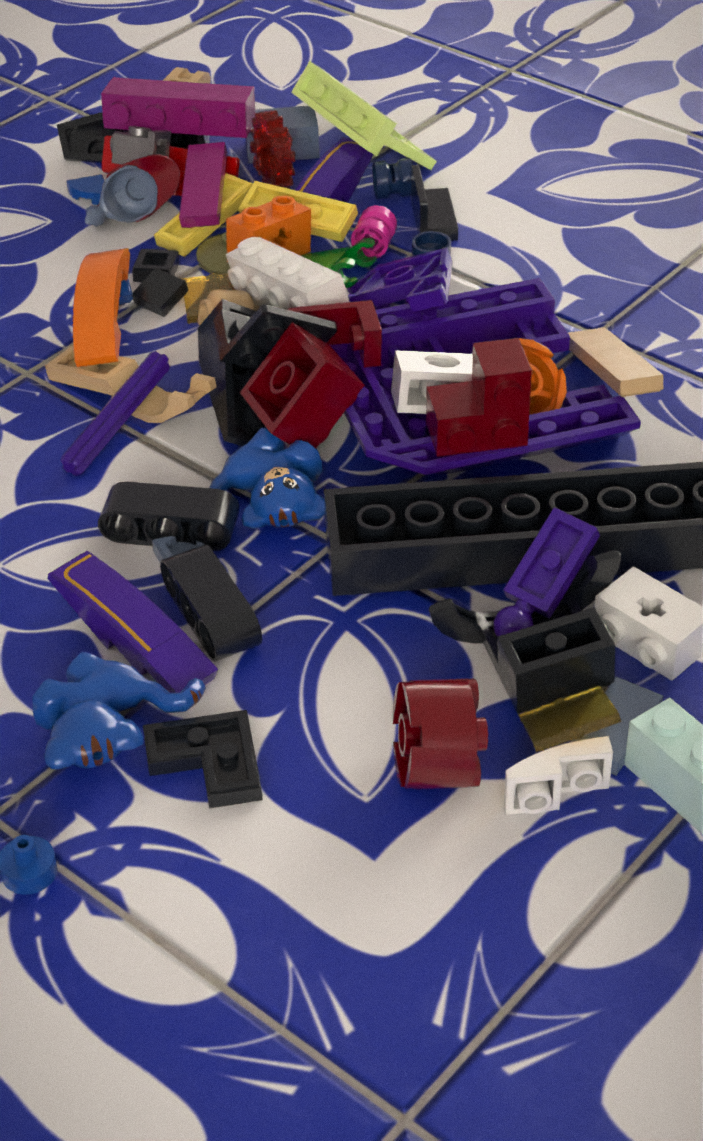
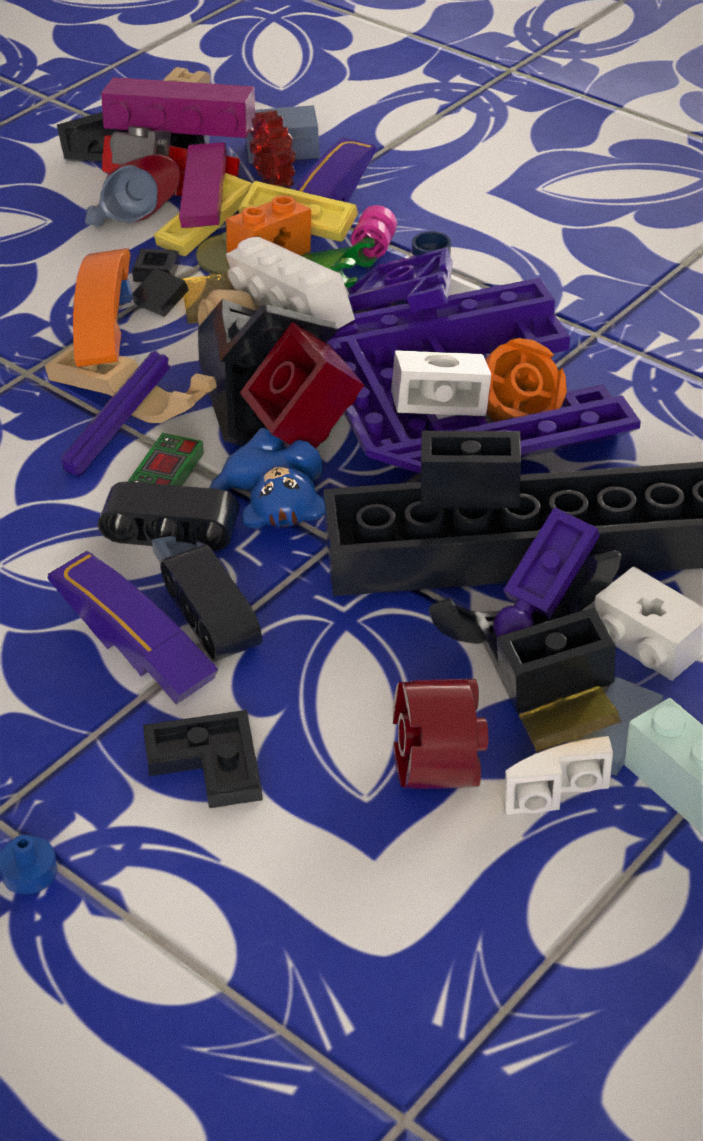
blue animal [32,652,206,769] -> none
blue tile [66,174,105,205] -> none
dark red bracket [287,300,382,368] -> none
yellowish green fence [291,61,437,170] -> none
dark blue wheel [372,158,413,199] -> none
black panel [411,165,458,241] -> none
dark red brick [426,338,532,457] -> none
tan tile [568,327,664,397] -> none
none -> tile [127,432,204,486]
none -> black brick [421,431,521,509]

